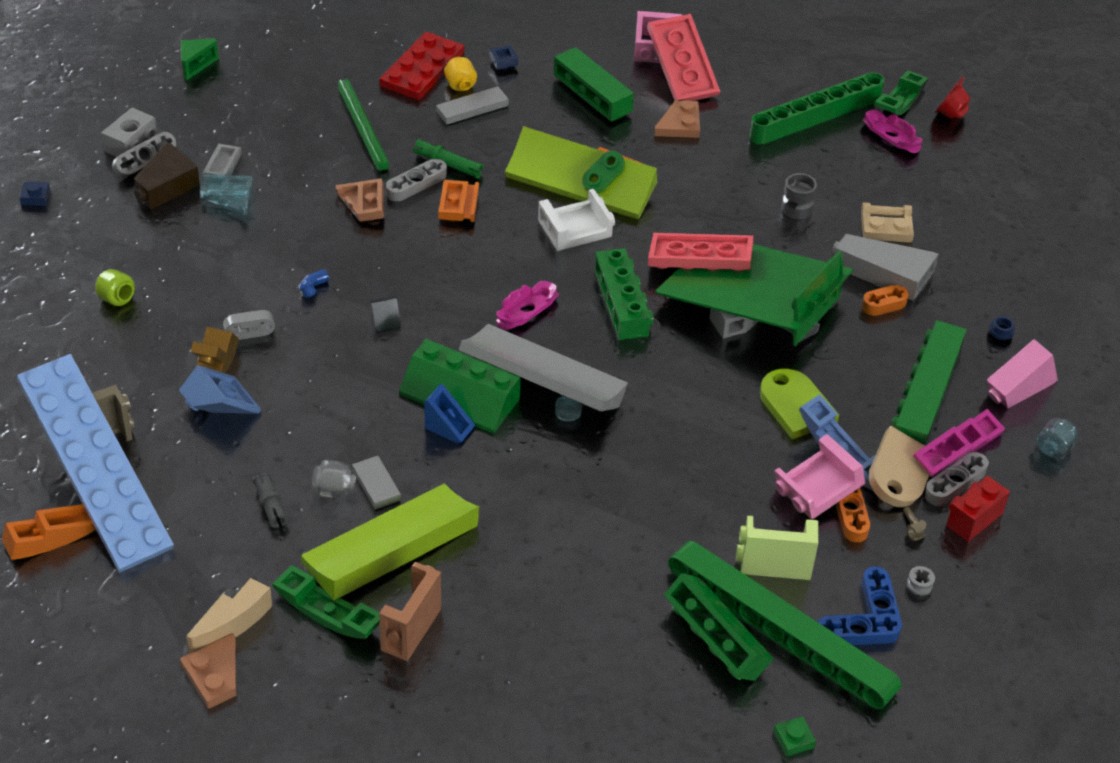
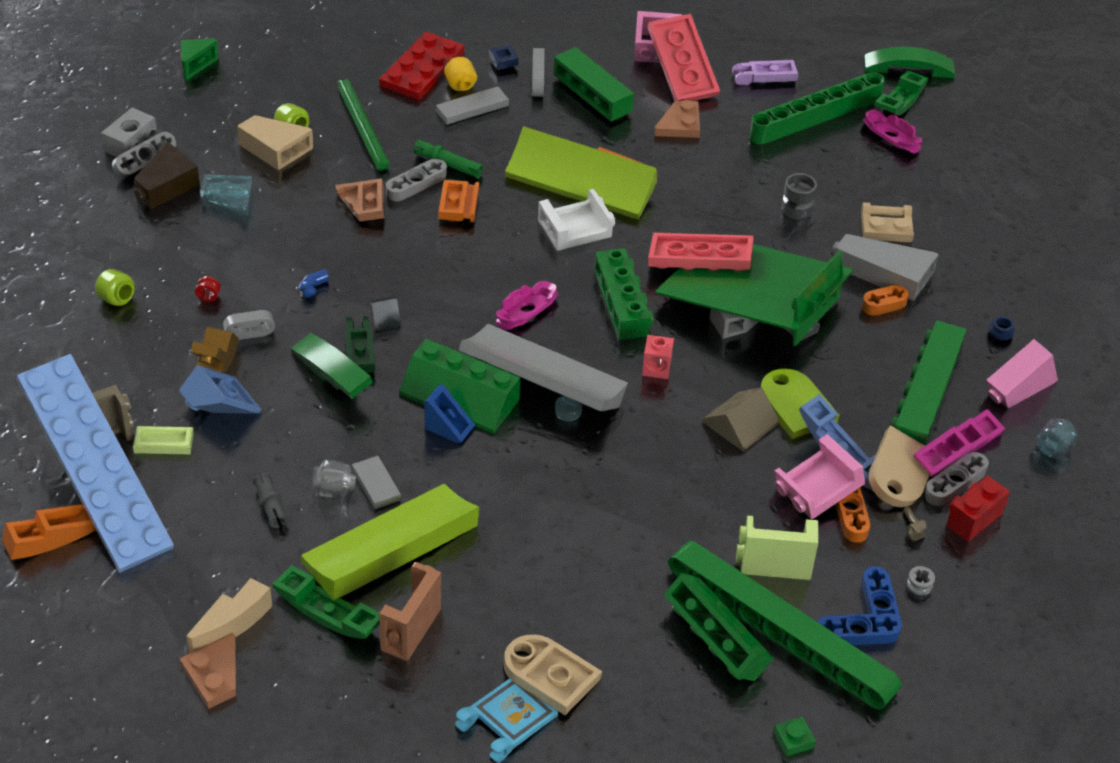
dark blue plate [19,181,50,206] -> none
light grey tile [202,144,242,184] -> none
green plate [582,151,625,194] -> none
red piece [934,76,970,119] -> none
none -> yellowish green tile [133,426,194,454]
none -> red bush [195,276,221,302]
none -> tan slope [237,115,313,170]
none -> lime head [274,103,309,127]
none -> green slope [290,333,373,399]
none -> dark green hinge [345,316,375,373]
none -> medium azure flag [455,678,558,763]
none -> tan tile [503,635,602,715]
none -> light grey beam [532,48,544,97]
none -> coral brick [642,335,674,379]
none -> dark tan slope [703,387,779,451]
none -> lavender hinge [732,60,798,85]
none -> green slope [864,47,955,78]

